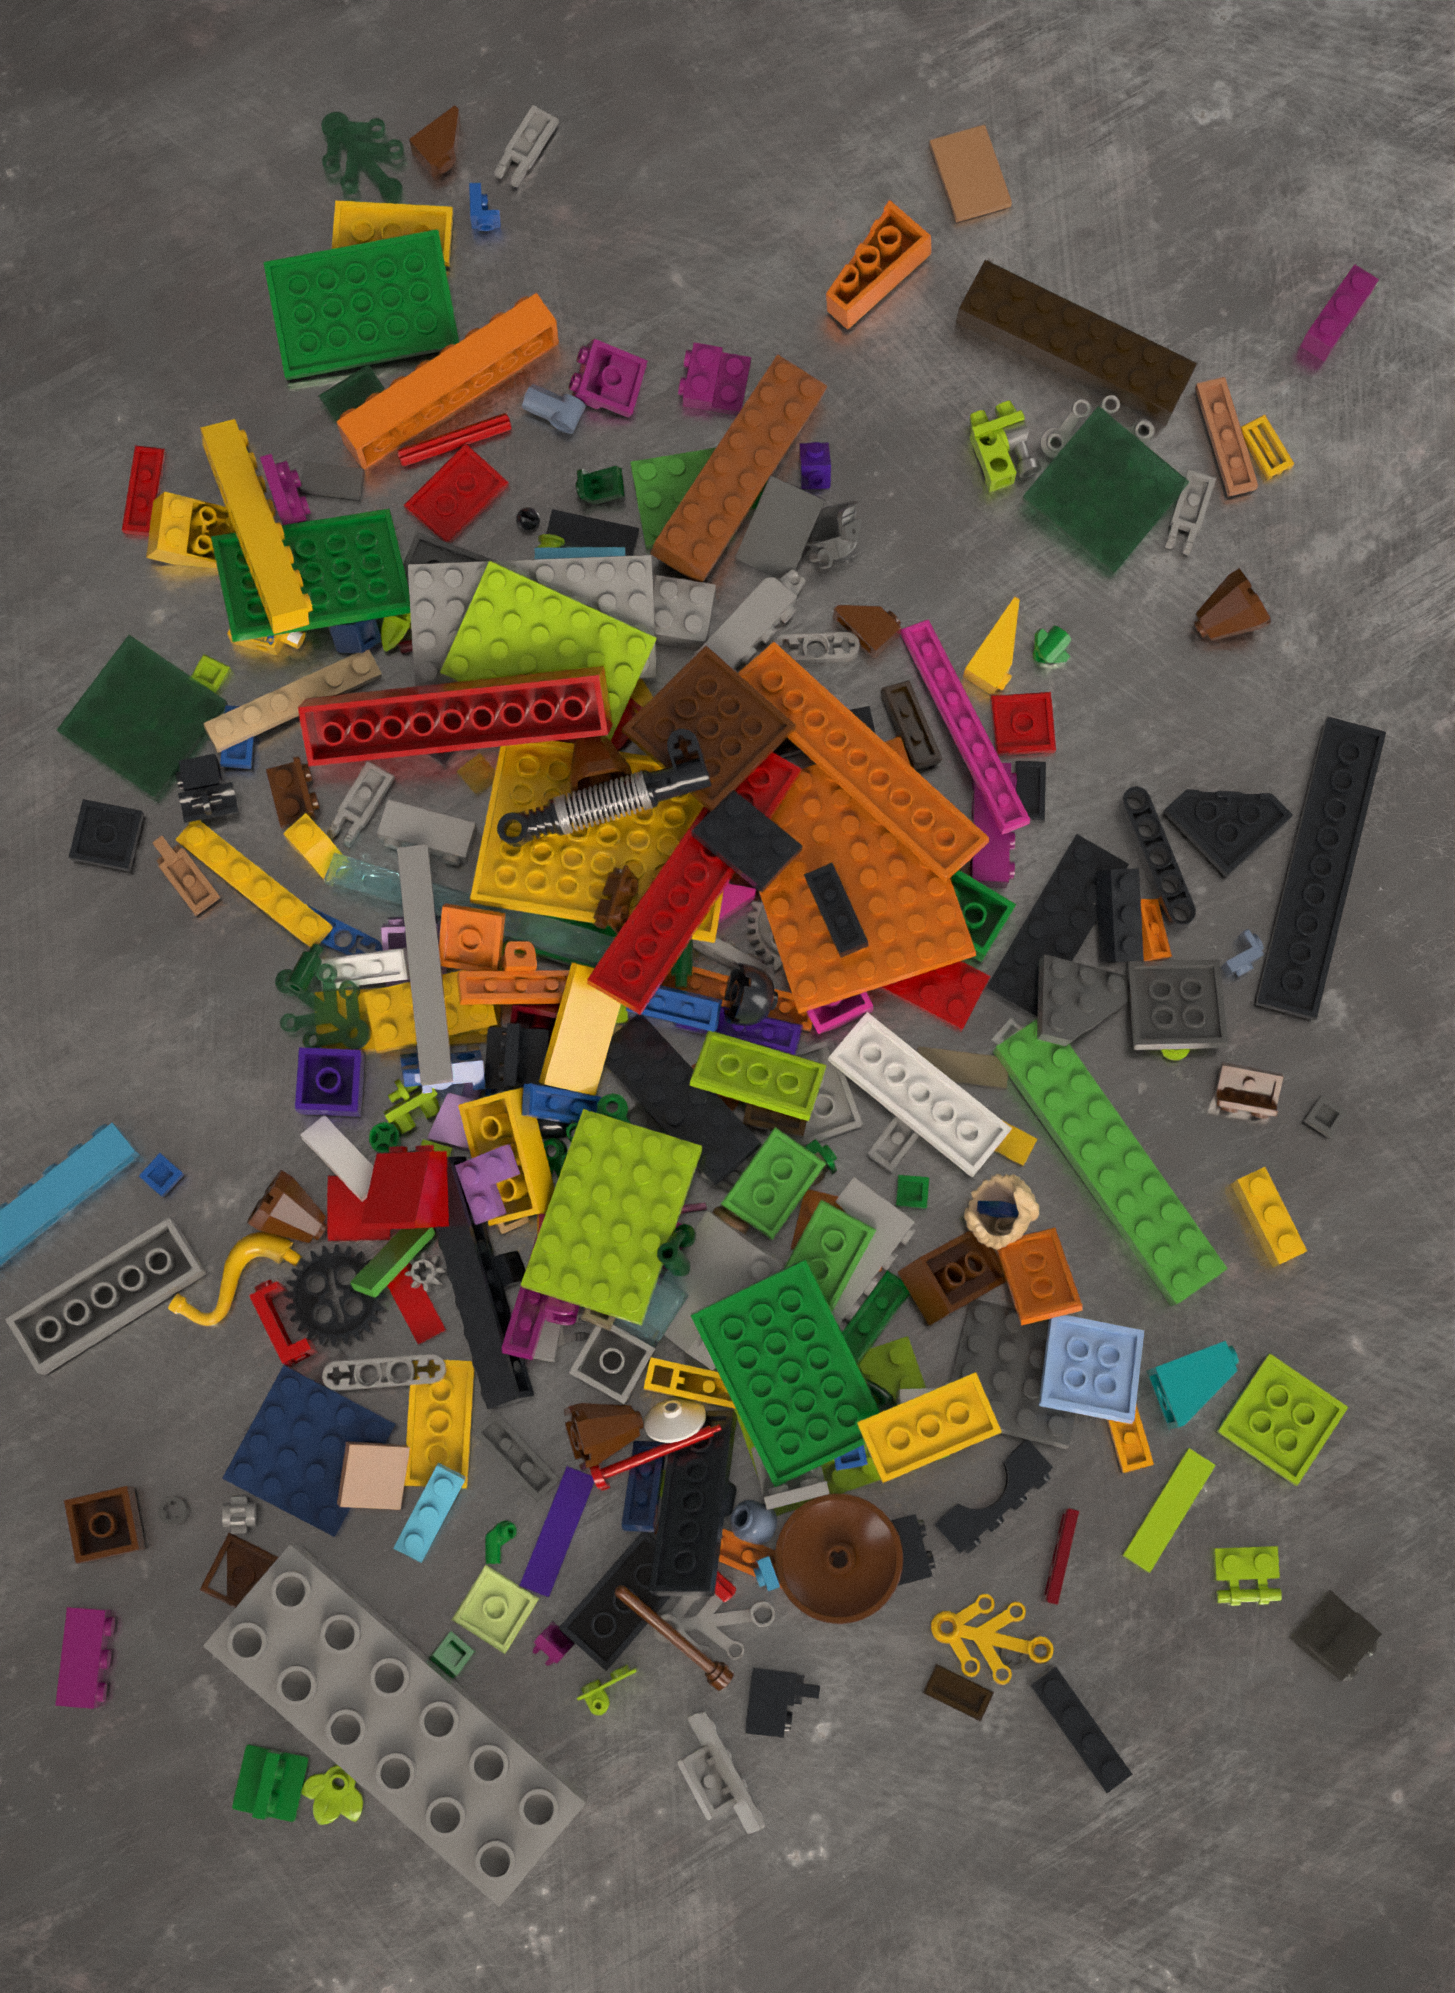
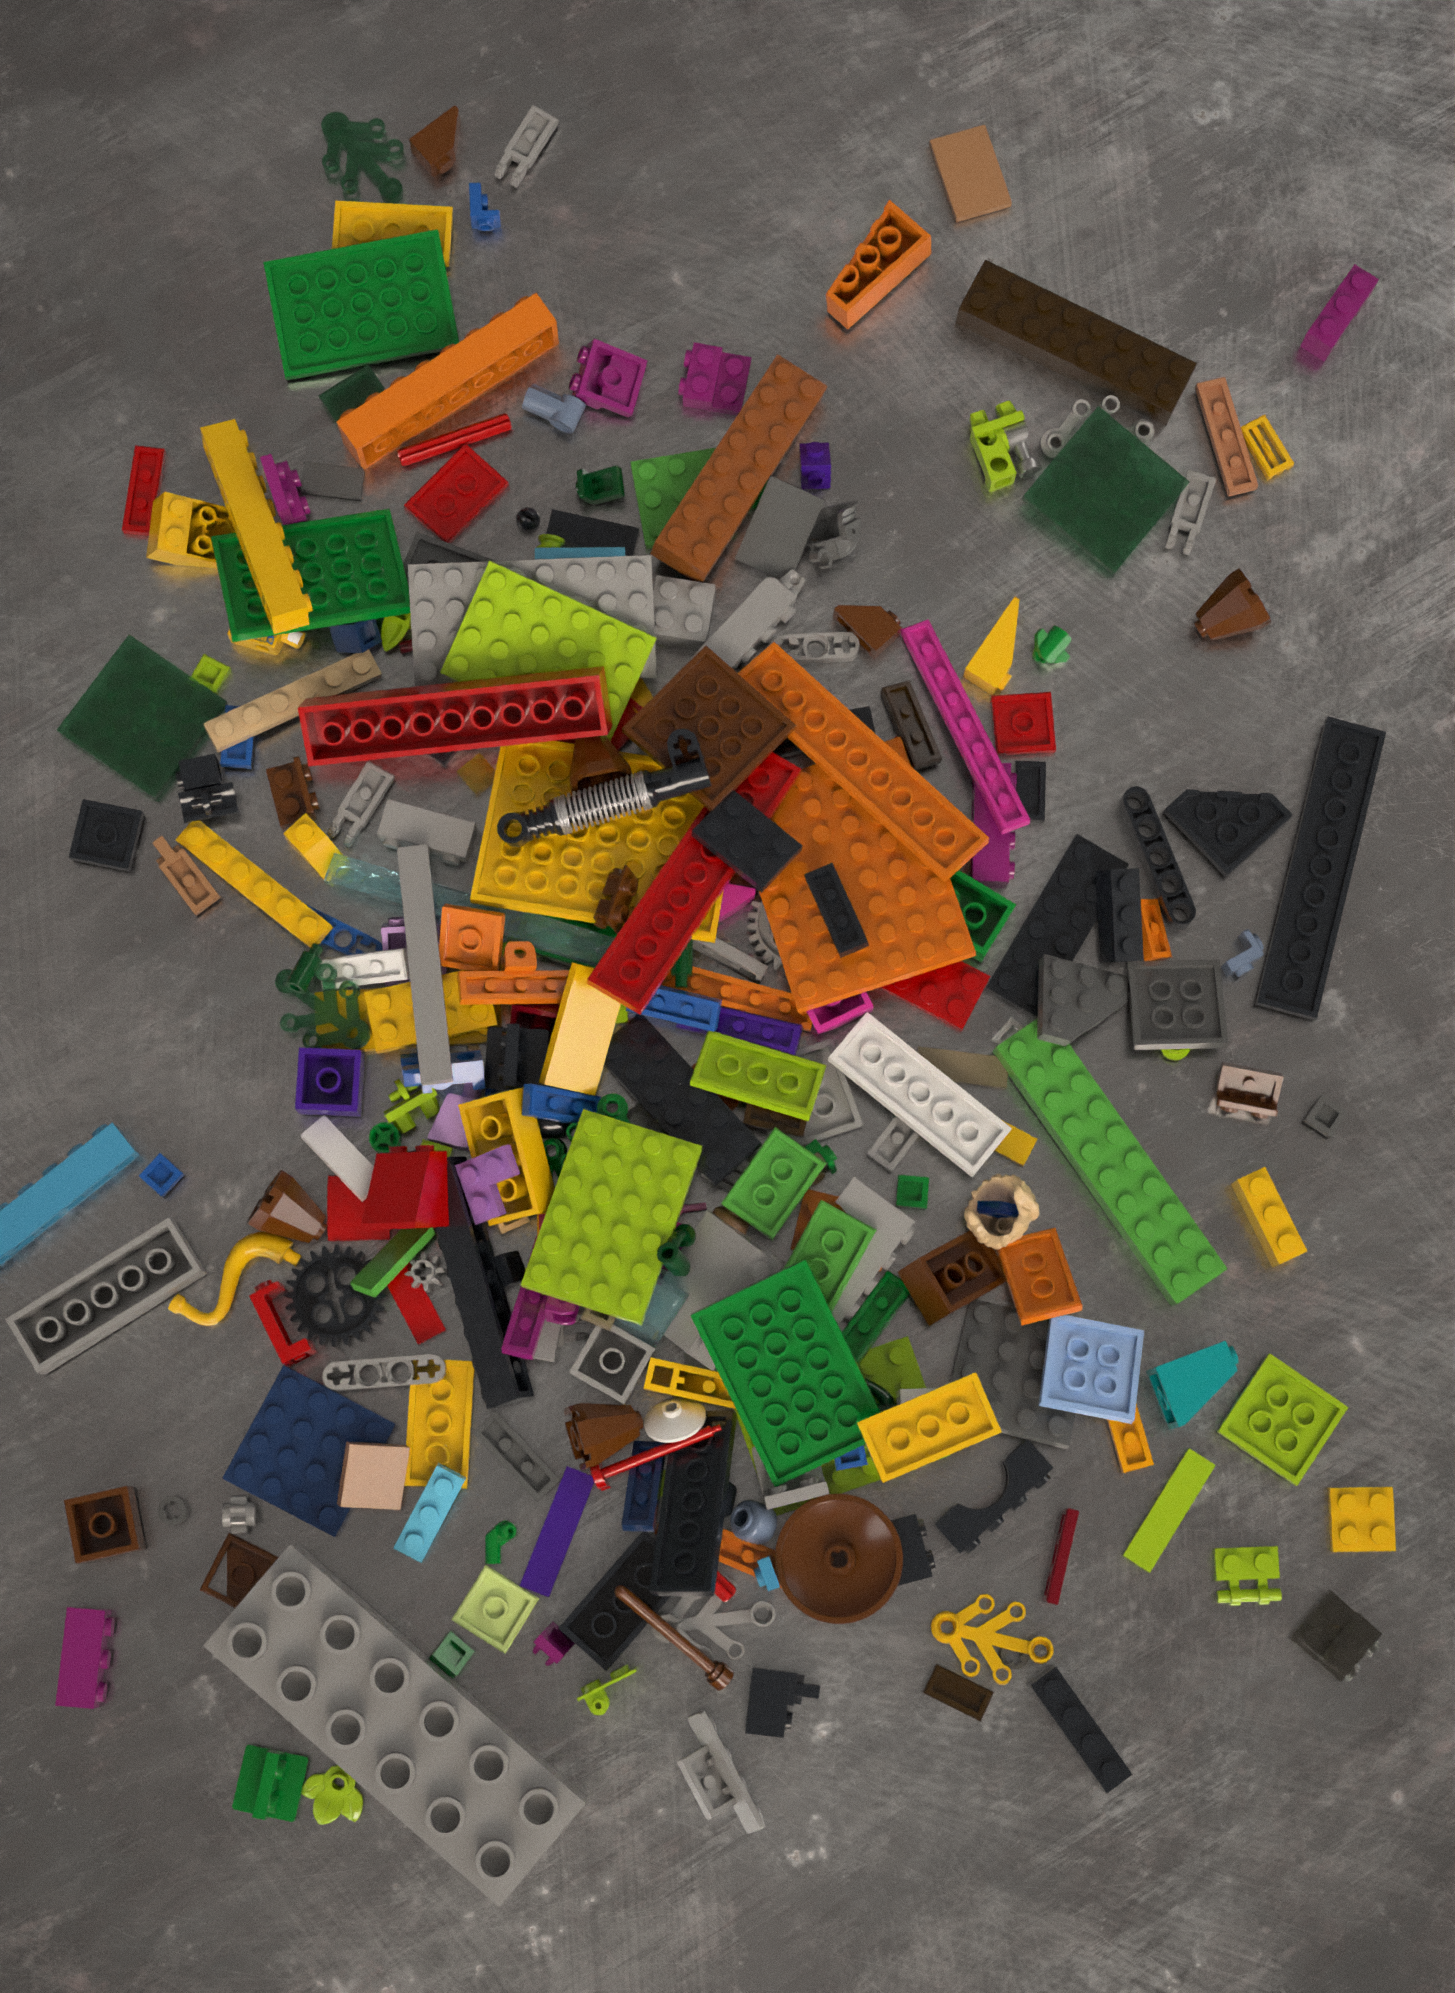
black cylinder [724,963,778,1026] -> none
none -> yellow plate [1327,1487,1396,1552]

